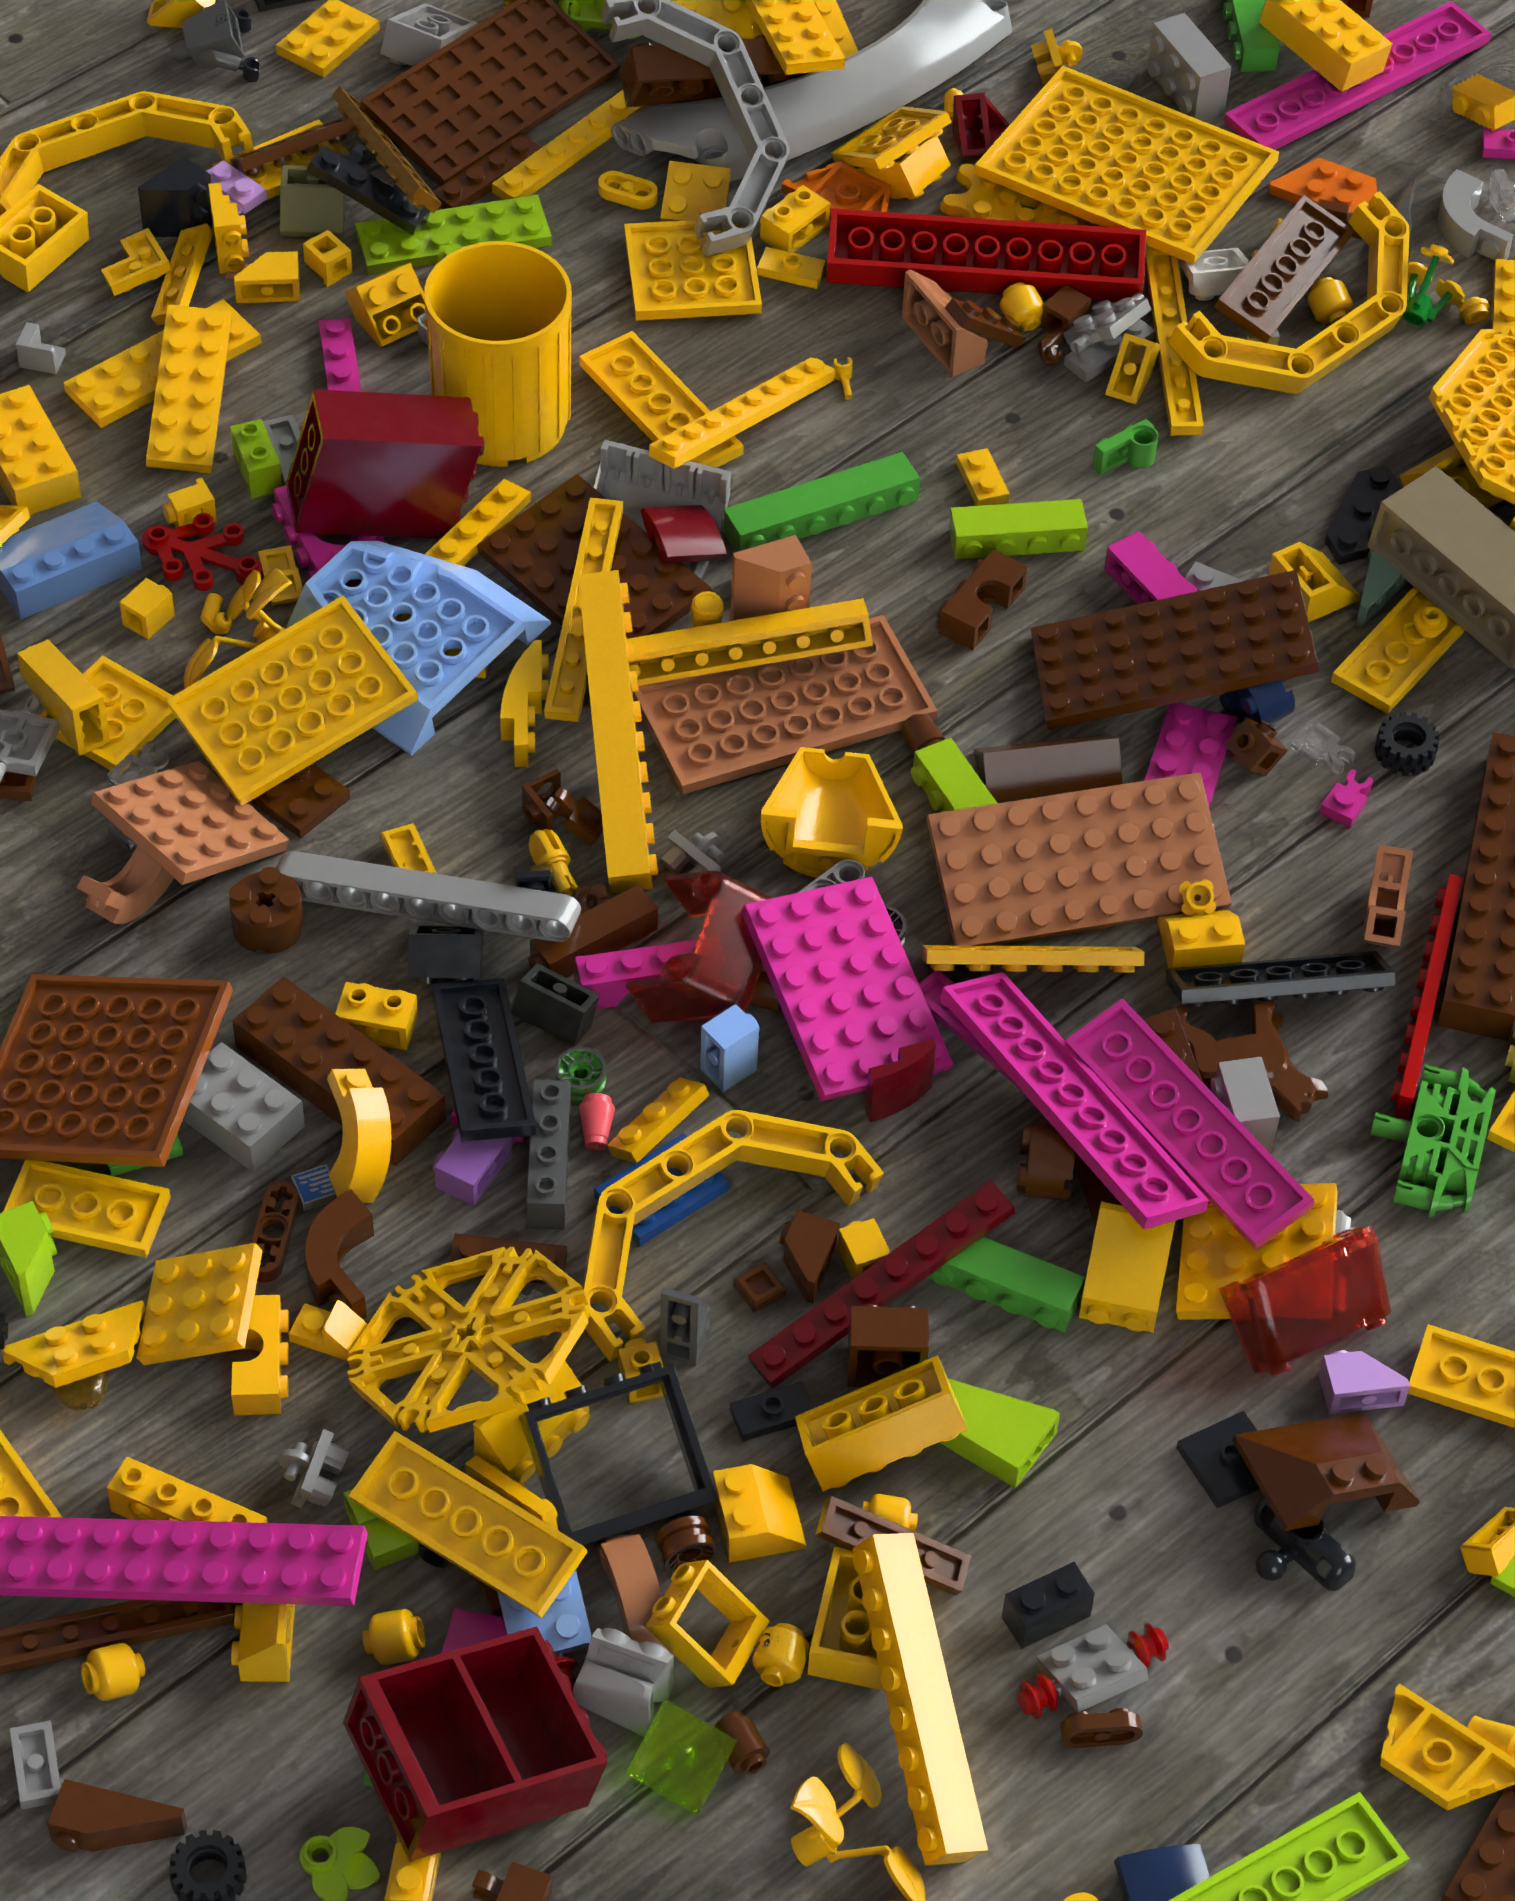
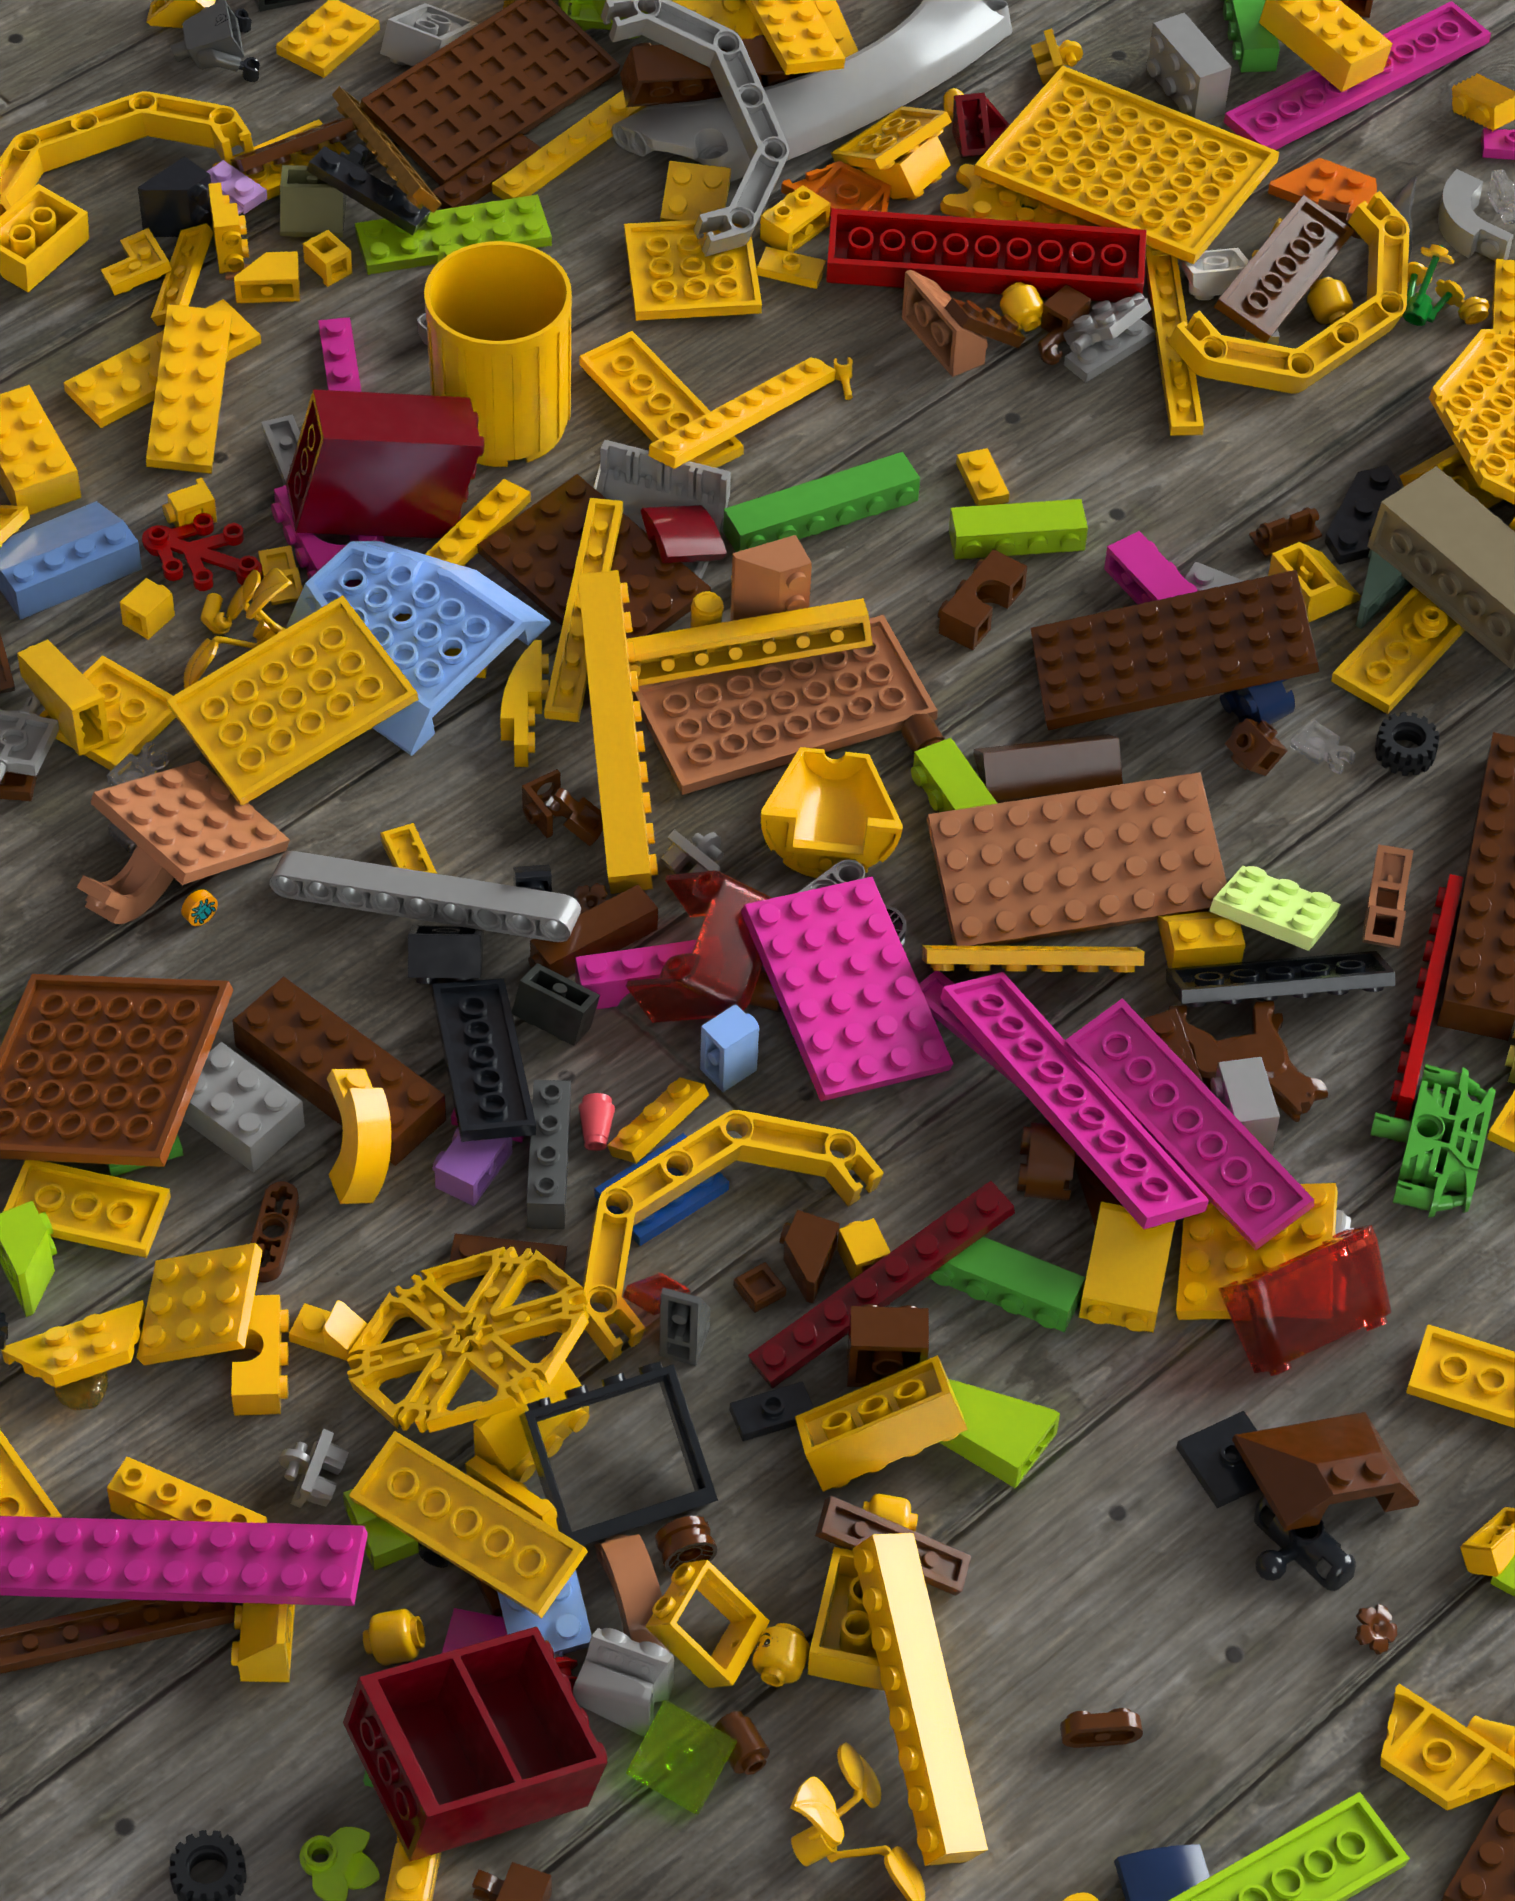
light grey plate [9,1720,61,1810] -> none
light grey panel [16,322,66,375] -> none
reddish brown slope [47,1779,187,1852] -> none
yellow head [81,1643,145,1701] -> none
reddish brown brick [229,867,304,954] -> none
lime brick [230,419,282,499] -> none
reddish brown plate [251,764,350,839] -> none
tile [291,1164,337,1212] -> none
reddish brown arch [305,1190,374,1319] -> none
yellow brick [335,982,418,1051] -> none
yellow slope [343,263,427,347] -> none
yellow arm [529,829,578,897] -> none
bright green wheel [555,1047,607,1105] -> none
yellow plate [598,171,658,210] -> none
yellow brick [618,1338,664,1404] -> none
yellow slope [712,1464,806,1563] -> none
dark red slope [865,1039,936,1122] -> none
black brick [1002,1562,1095,1649] -> none
light grey plate [1016,1623,1169,1719] -> none
bright green plate [1092,419,1158,475] -> none
yellow slope [1105,333,1161,404] -> none
dark pink plate [1144,703,1237,808] -> none
yellow plate [1179,879,1216,916] -> none
lavender slope [1319,1350,1410,1415] -> none
dark pink plate [1320,769,1373,828] -> none
none -> light orange tile [181,889,218,926]
none -> clear red tile [622,1273,691,1315]
none -> yellowish green plate [1209,866,1341,951]
none -> reddish brown hinge [1249,507,1323,557]
none -> reddish brown plant [1355,1604,1398,1654]

